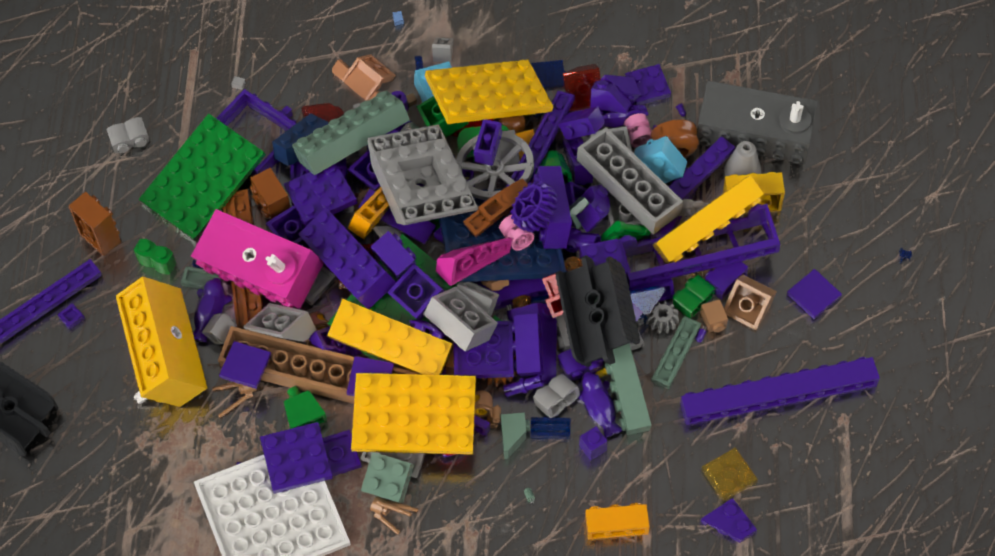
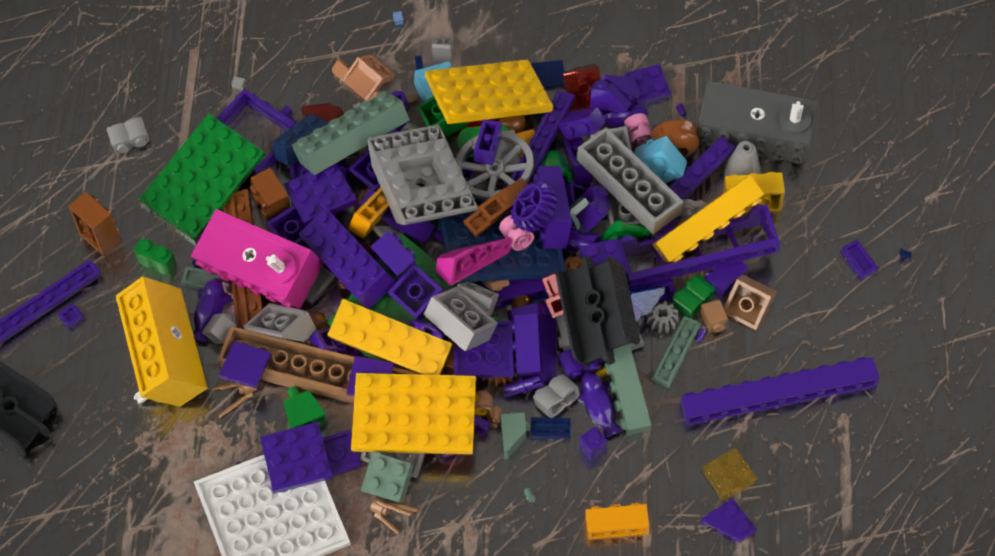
dark purple tile [787,269,842,320] -> none
none -> dark purple tile [841,239,879,280]

